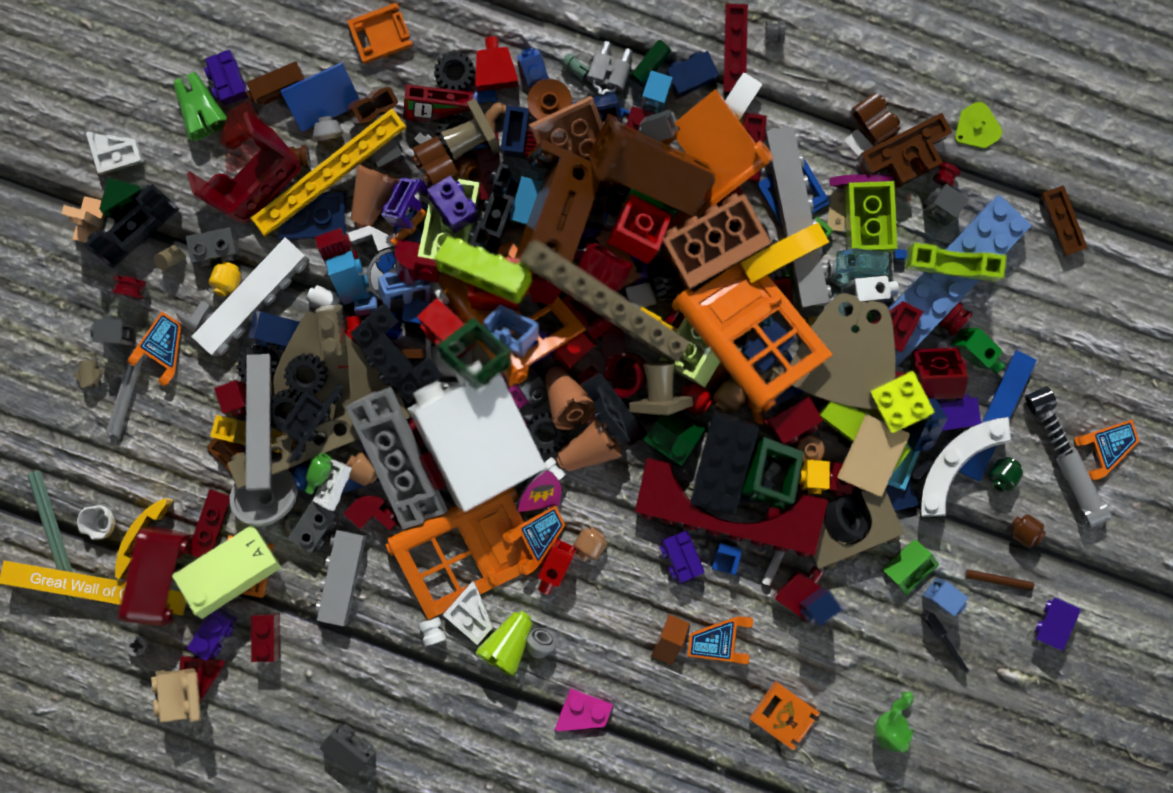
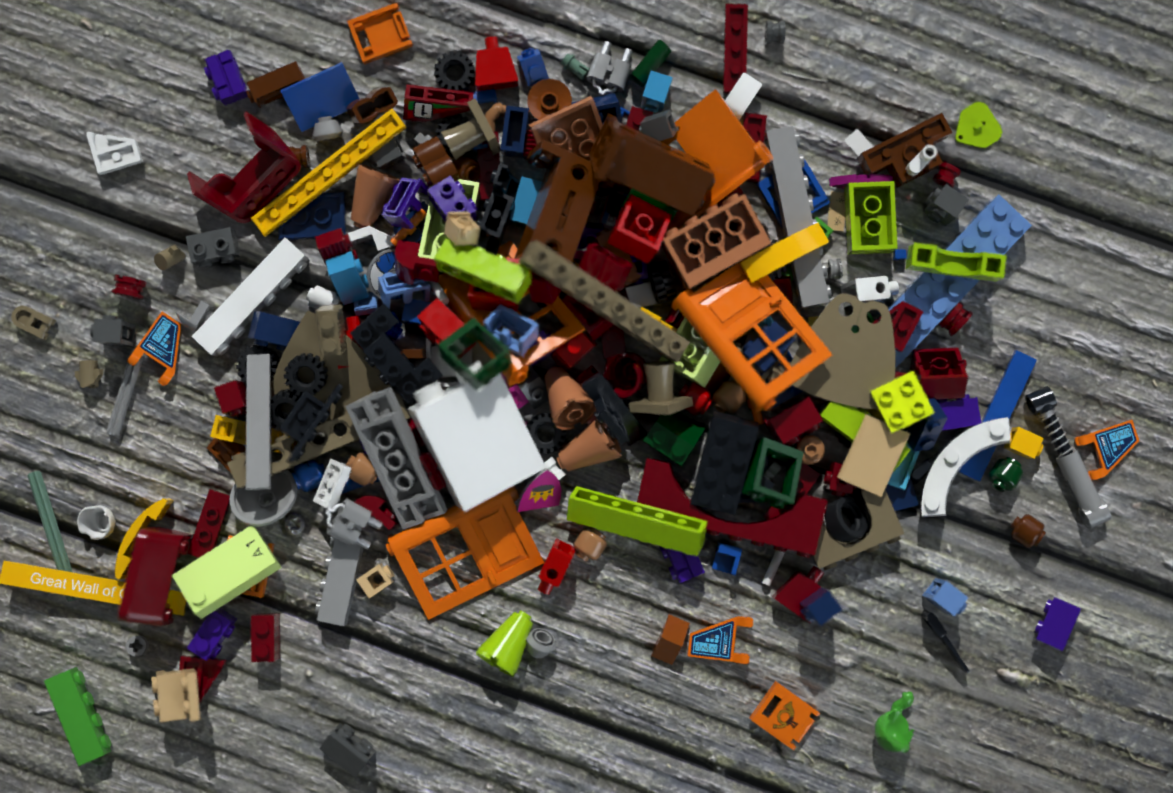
light nougat bracket [61,196,105,243] -> none
black bracket [83,183,180,268] -> none
dark green slope [99,178,142,221] -> none
bright green piece [173,71,230,141] -> none
yellow head [209,262,242,297] -> none
clear red slope [220,100,262,150] -> none
dark grey brick [287,500,339,553] -> none
bright green plant [305,453,332,494] -> none
white wheel [418,617,446,646] -> none
white wing [443,581,493,645] -> none
flag [502,505,565,575] -> none
dark pink wing [554,688,613,731] -> none
dark blue piece [666,51,719,99] -> none
yellow brick [798,460,830,495] -> none
clear light blue brick [836,248,889,278] -> none
reddish brown brick [850,93,901,146] -> none
bright green panel [883,540,939,596] -> none
green torso [949,328,1005,373] -> none
reddish brown bar [965,569,1034,591] -> none
reddish brown plate [1040,185,1088,257] -> none
none -> dark tan plate [11,306,56,340]
none -> bright green brick [44,667,111,766]
none -> light grey piece [325,499,383,549]
none -> tan brick [356,563,395,598]
none -> tan brick [444,212,480,245]
none -> lime brick [567,486,707,556]
none -> white piece [905,145,937,177]
none -> yellow brick [1003,427,1044,459]

